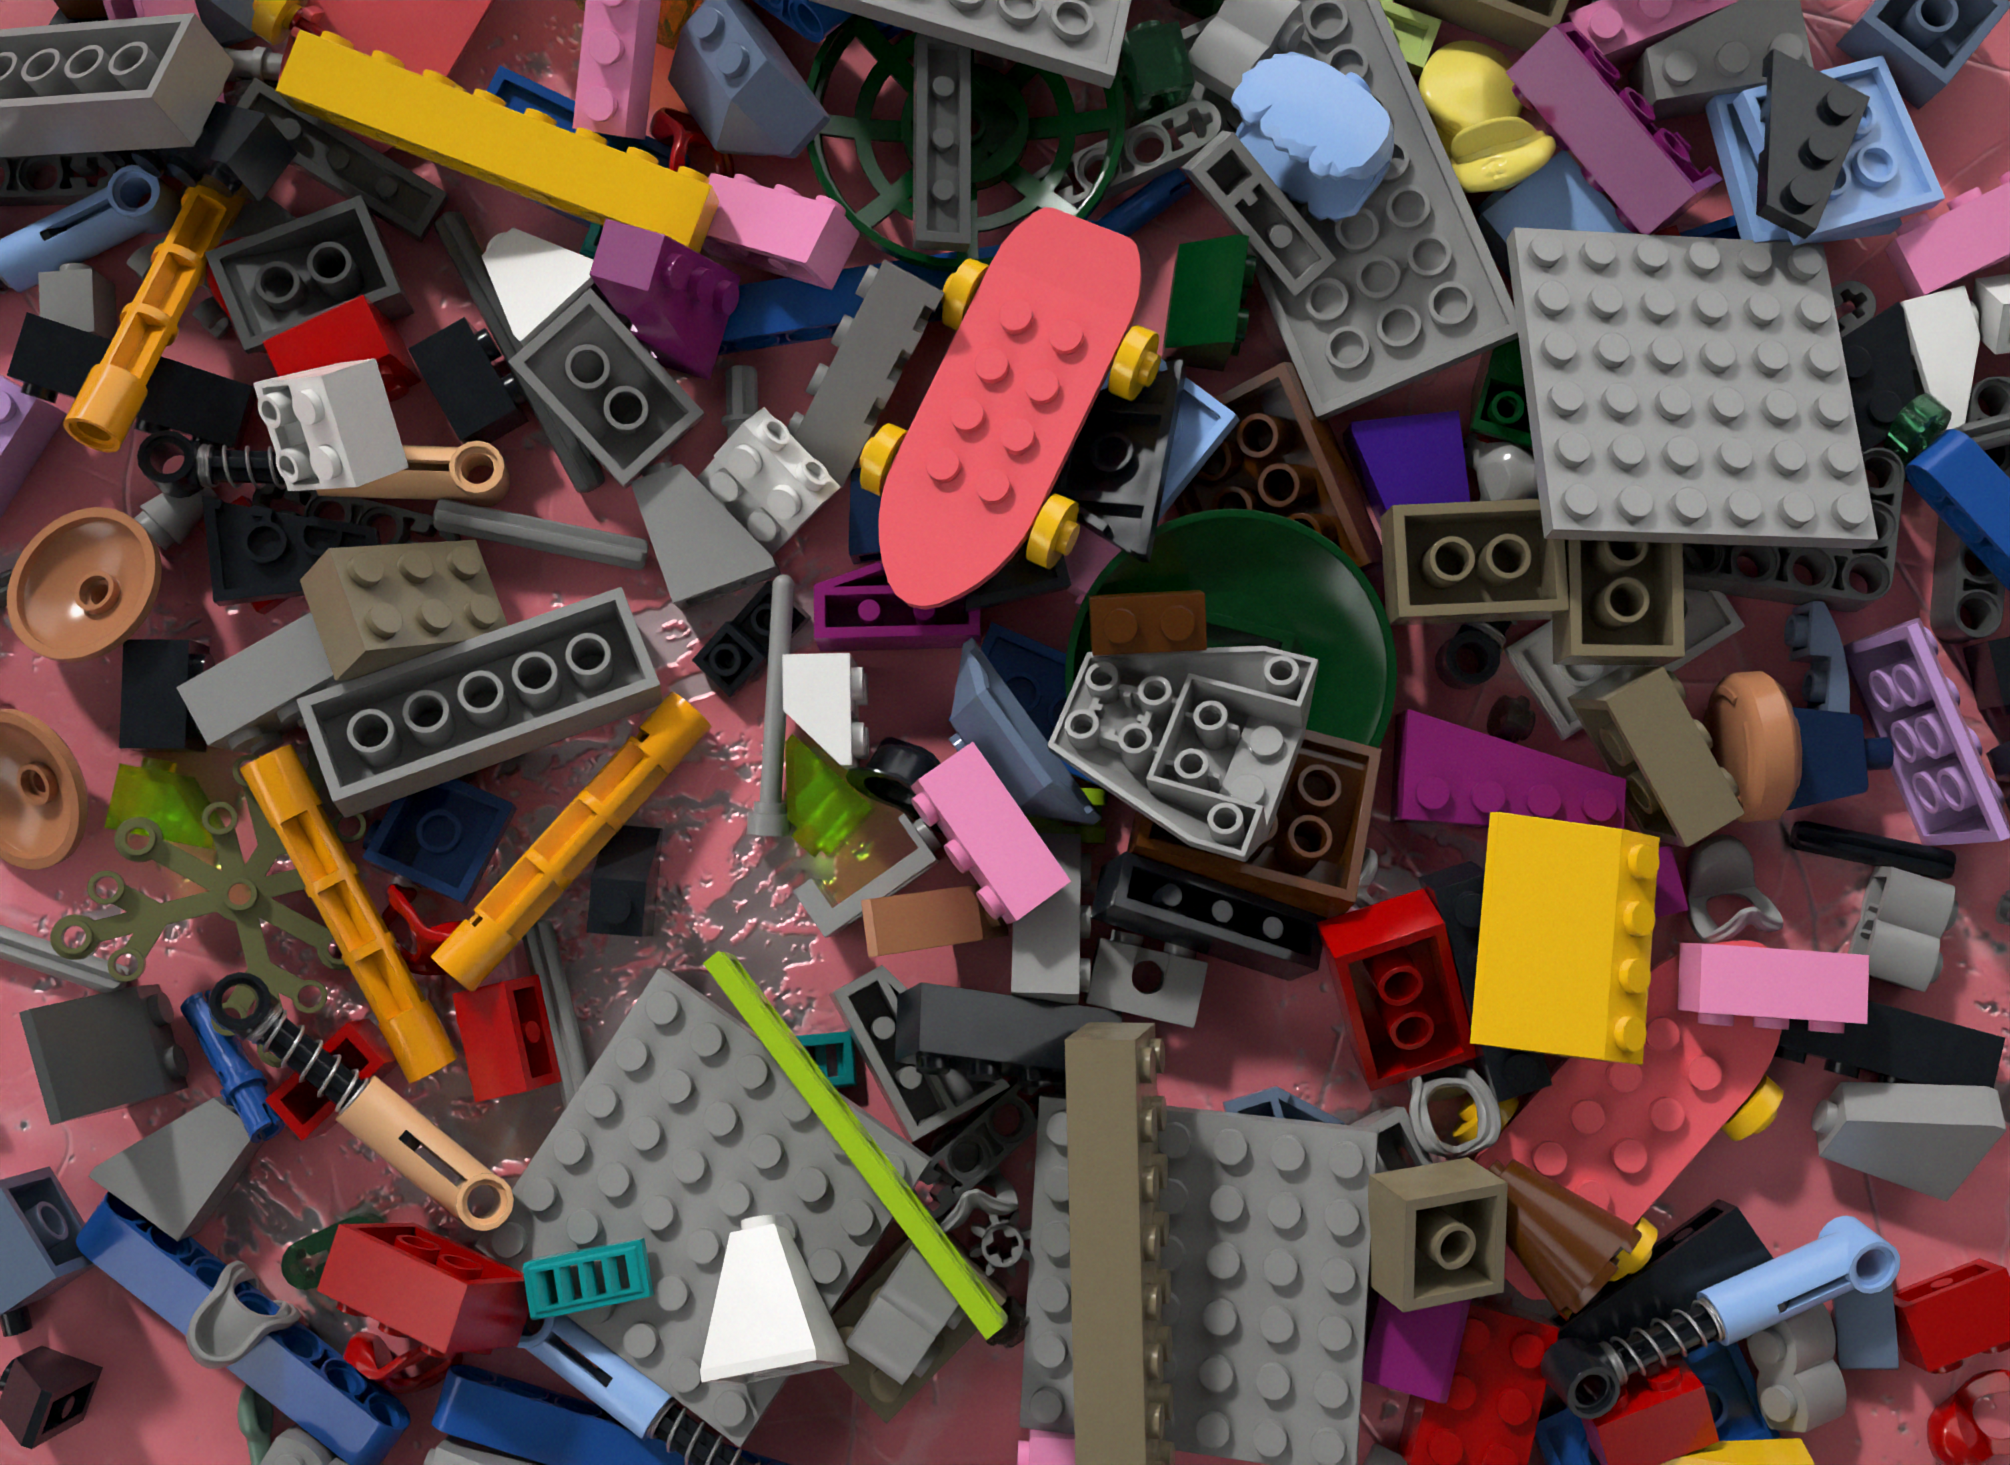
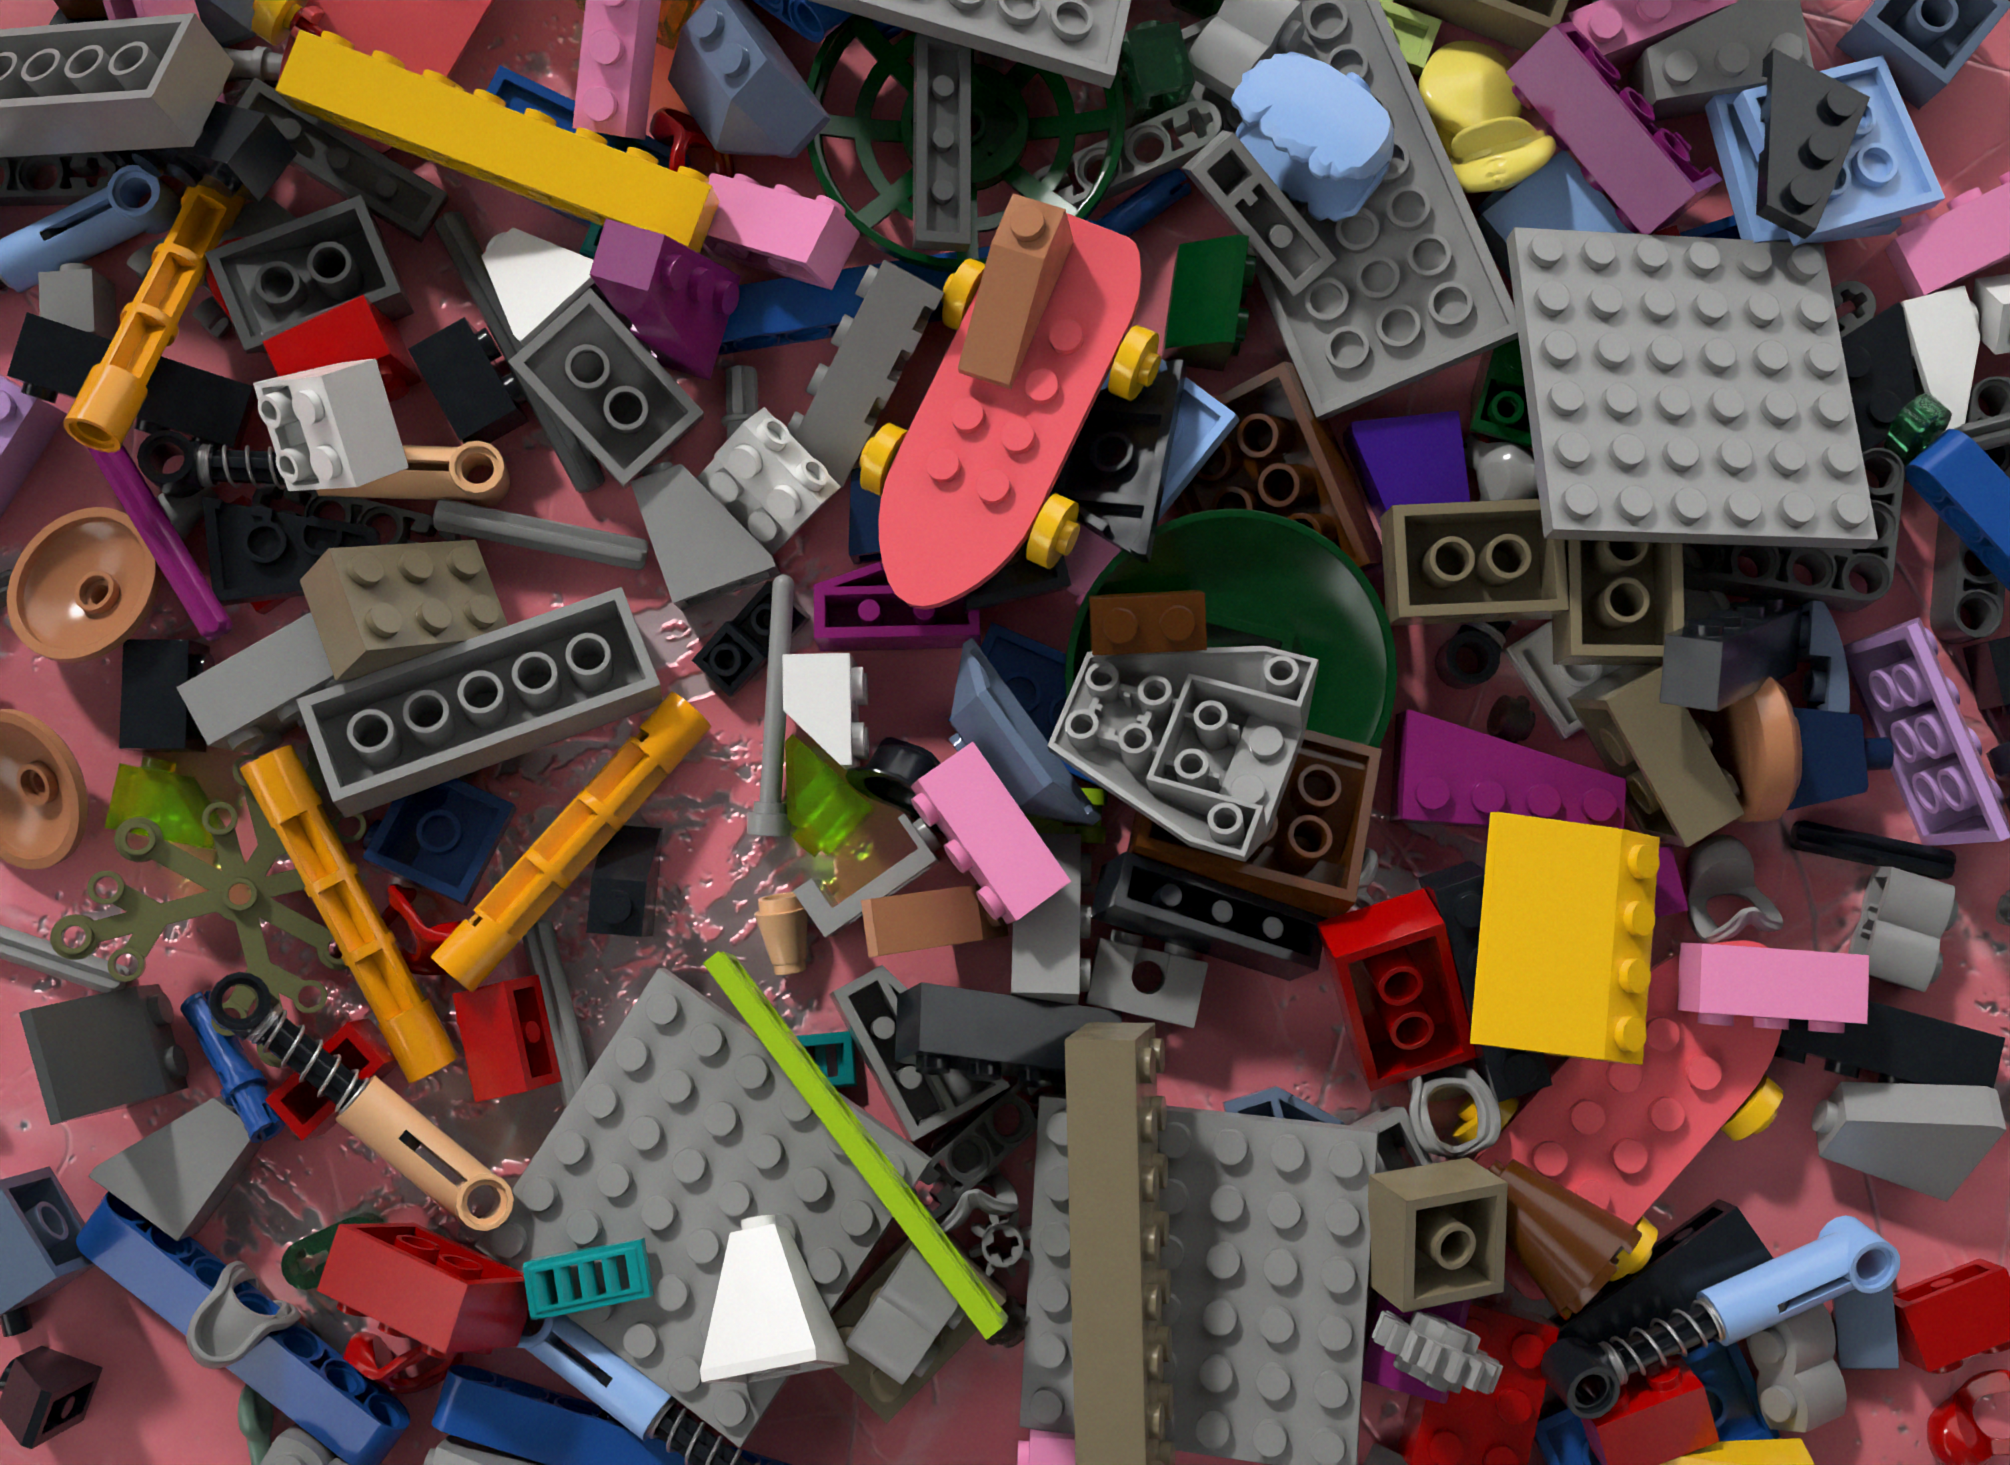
none -> magenta axle [86,444,233,641]
none -> light nougat cone [754,892,808,975]
none -> nougat slope [958,193,1074,390]
none -> light grey gear [1372,1310,1503,1394]
none -> black brick [1660,594,1803,712]

